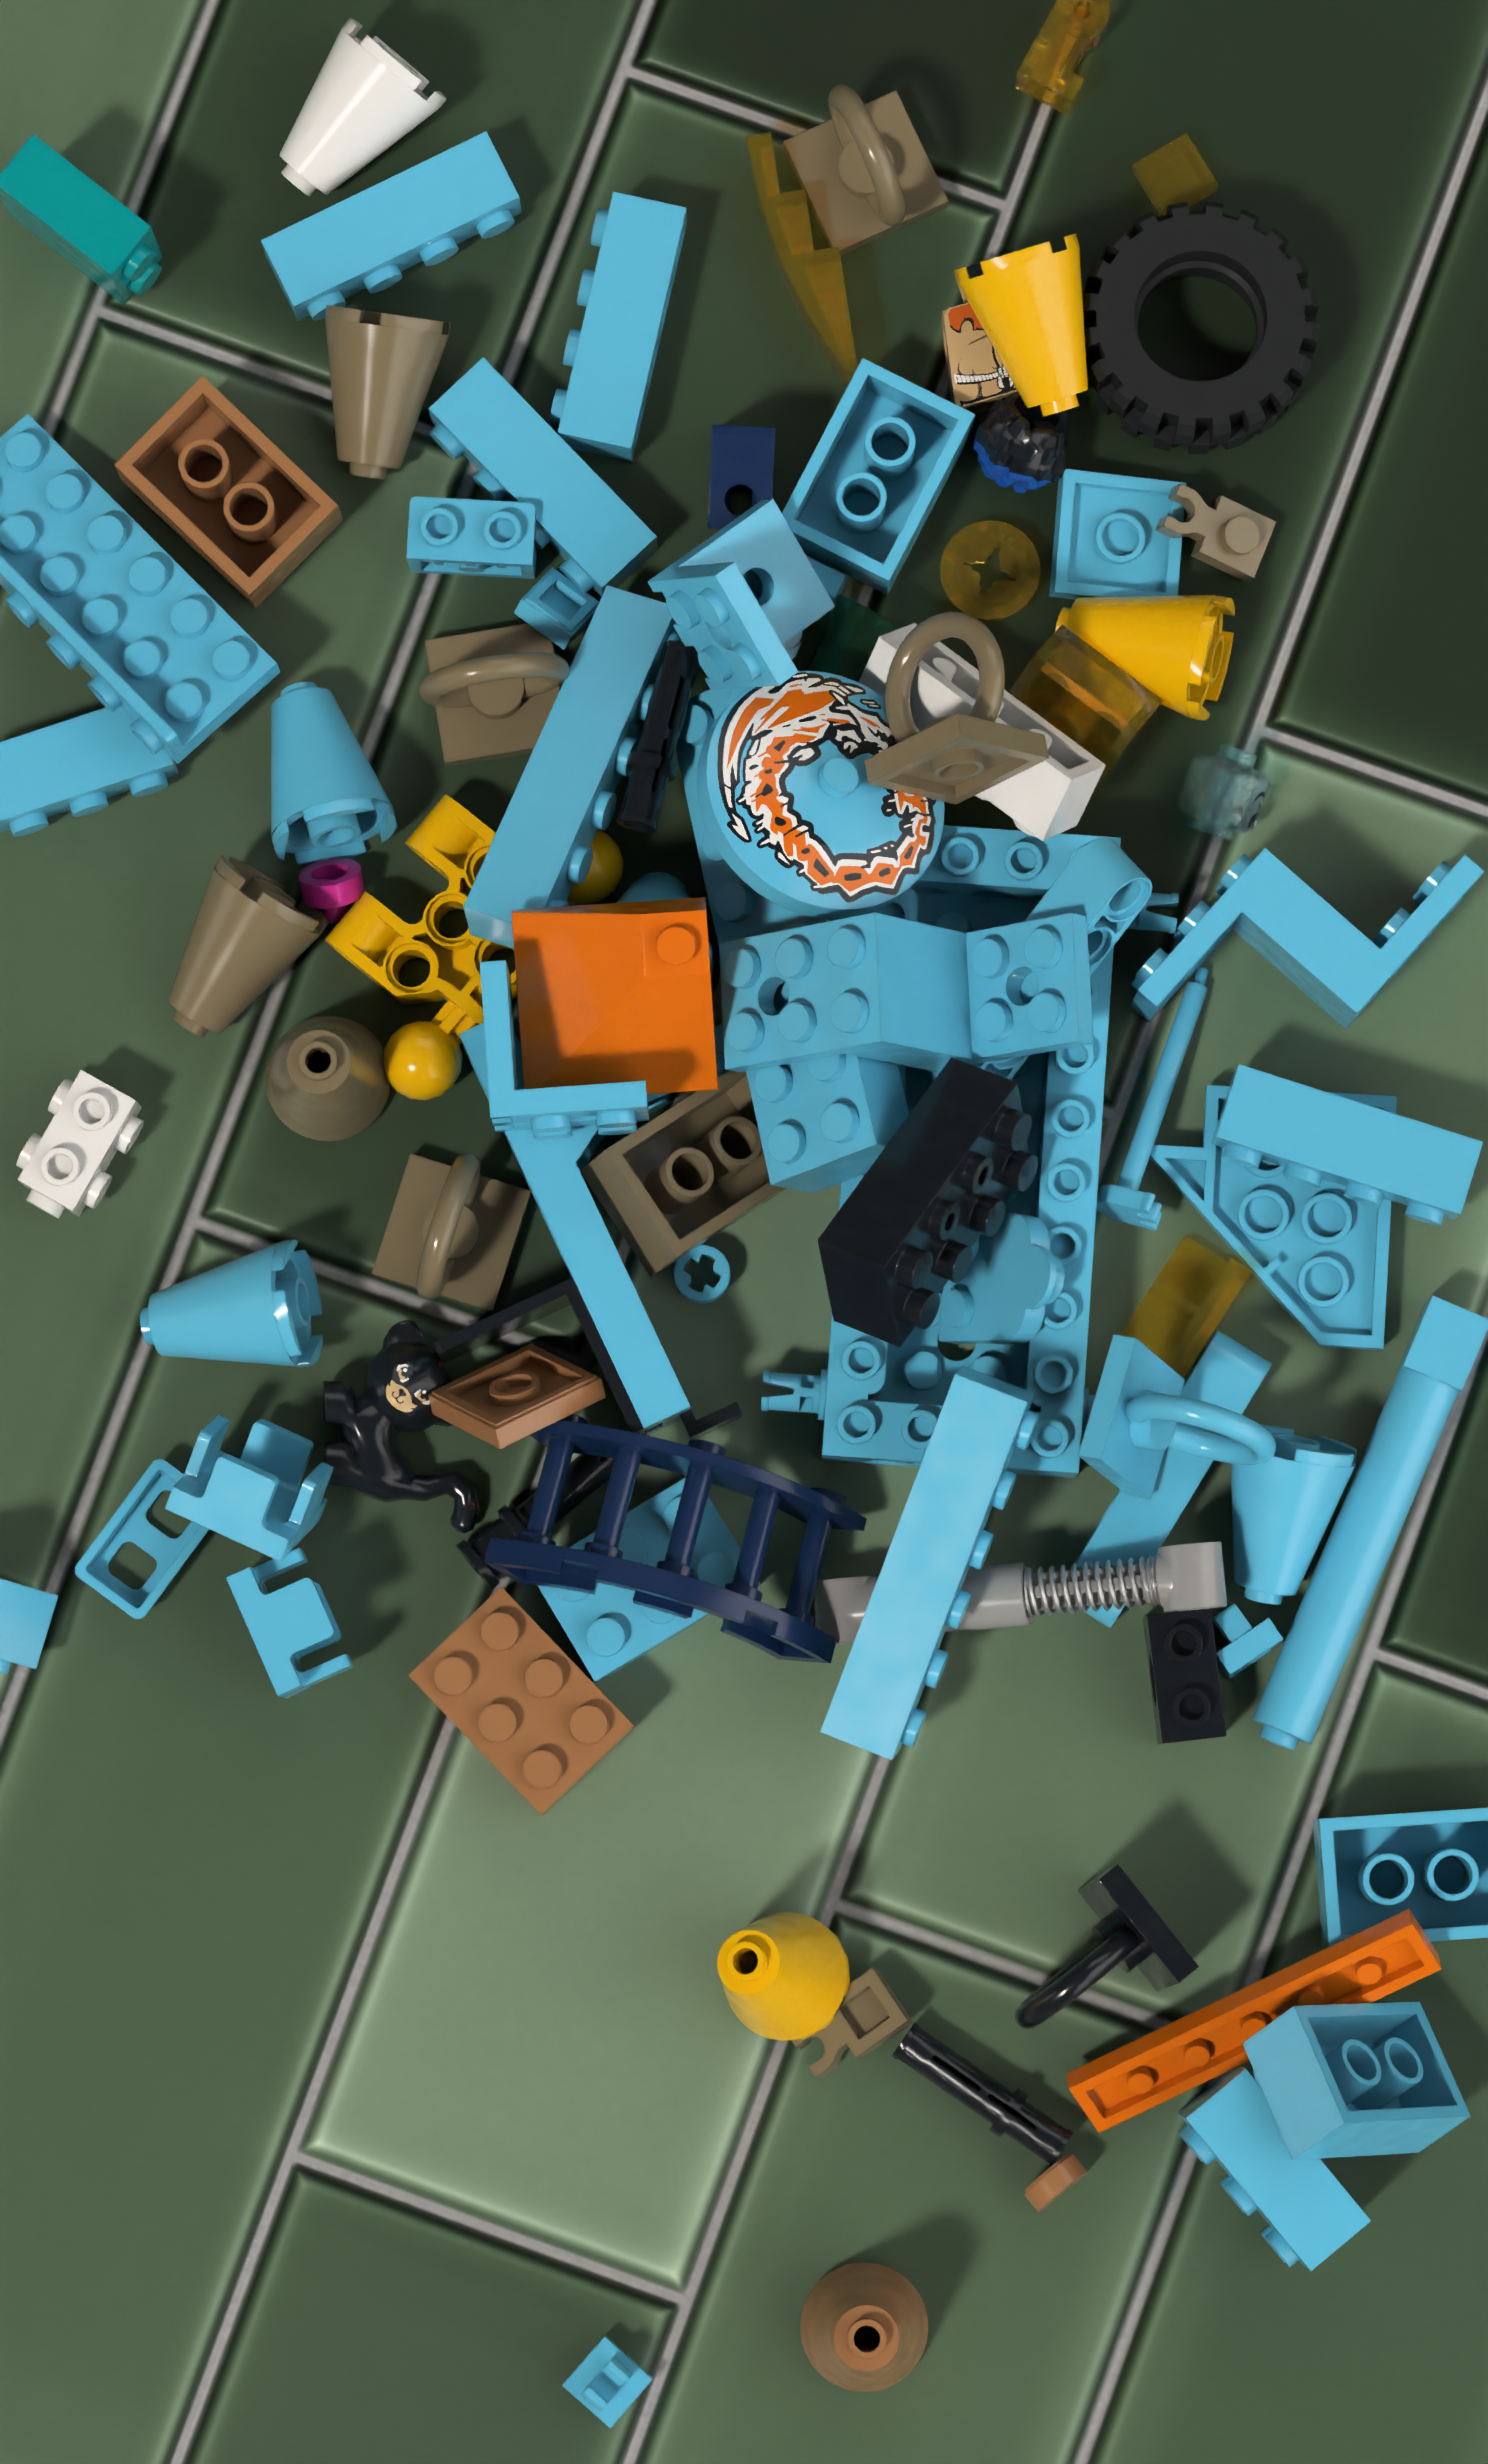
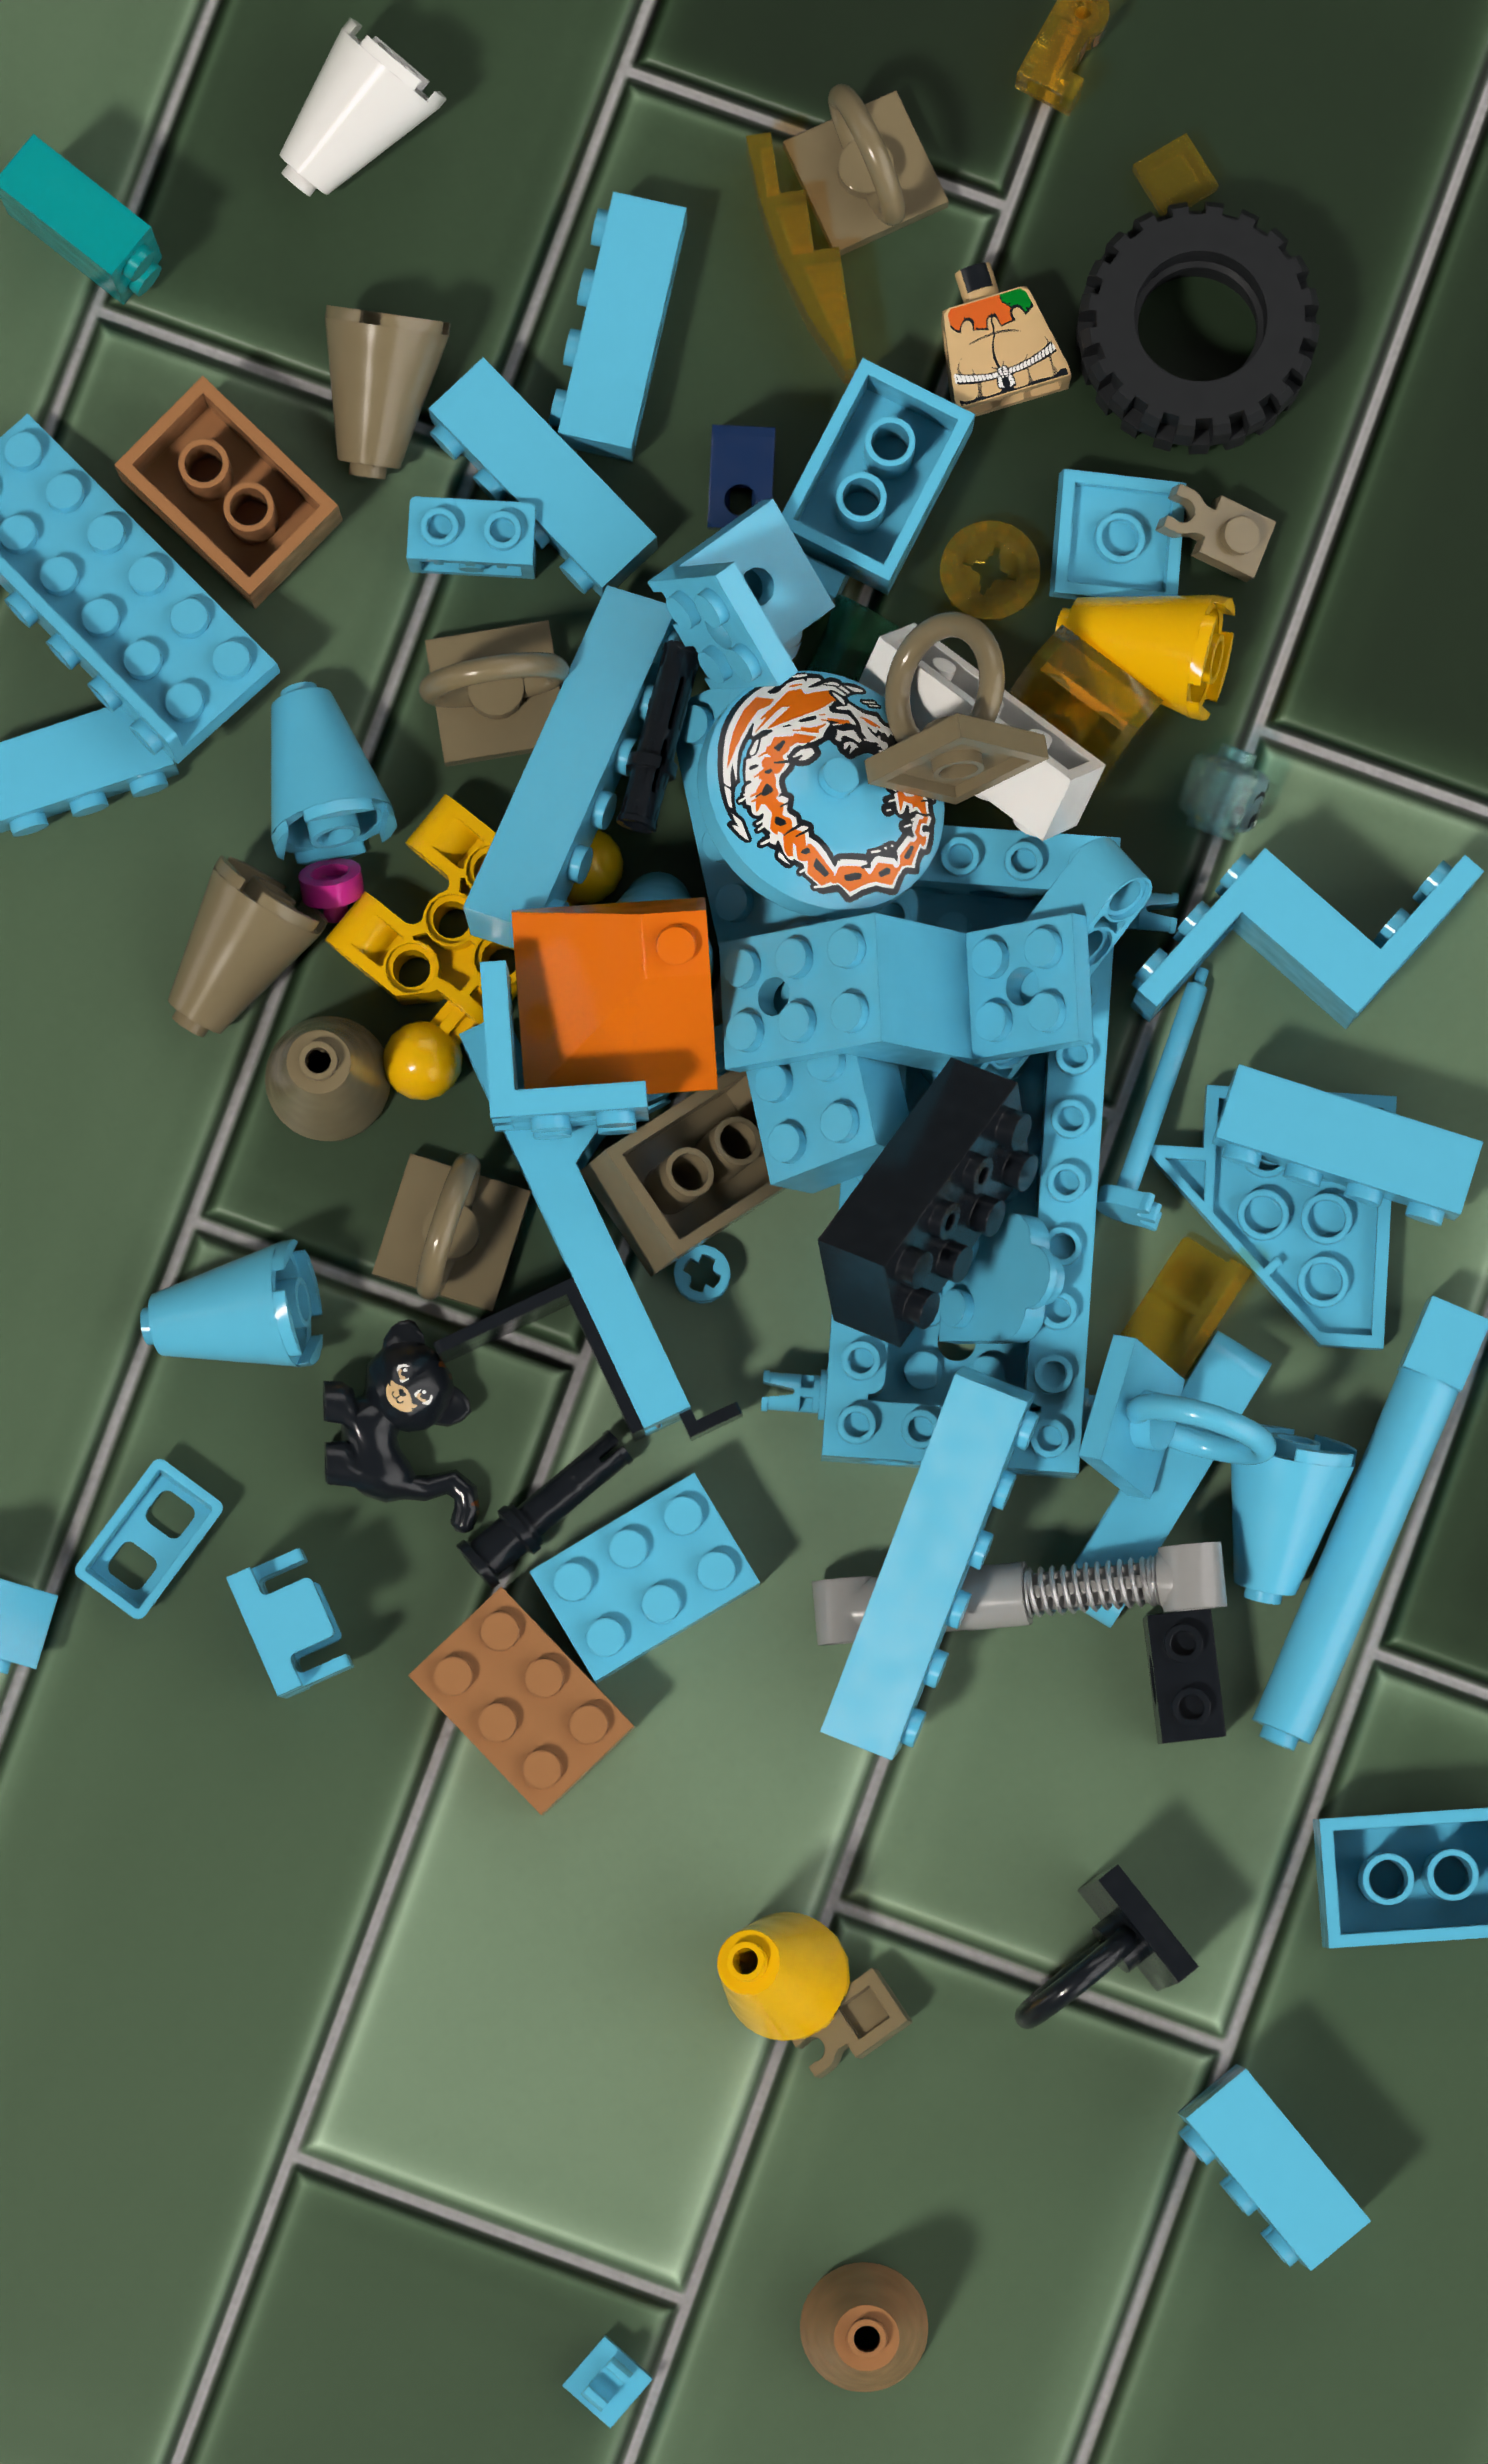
white brick [16,1070,144,1219] -> none
medium azure panel [165,1415,334,1562] -> none
medium azure brick [261,131,522,321] -> none
medium nougat tile [428,1344,606,1449] -> none
dark blue fence [484,1414,867,1663] -> none
medium azure tile [514,567,599,650] -> none
black pin [892,2022,1074,2166] -> none
yellow cone [954,233,1088,417] -> none
black piece [973,393,1068,494] -> none
medium nougat tile [1024,2154,1088,2213] -> none
orange plate [1066,1909,1442,2133] -> none
medium azure tile [1212,1603,1283,1680] -> none
medium azure brick [1242,2002,1471,2160] -> none

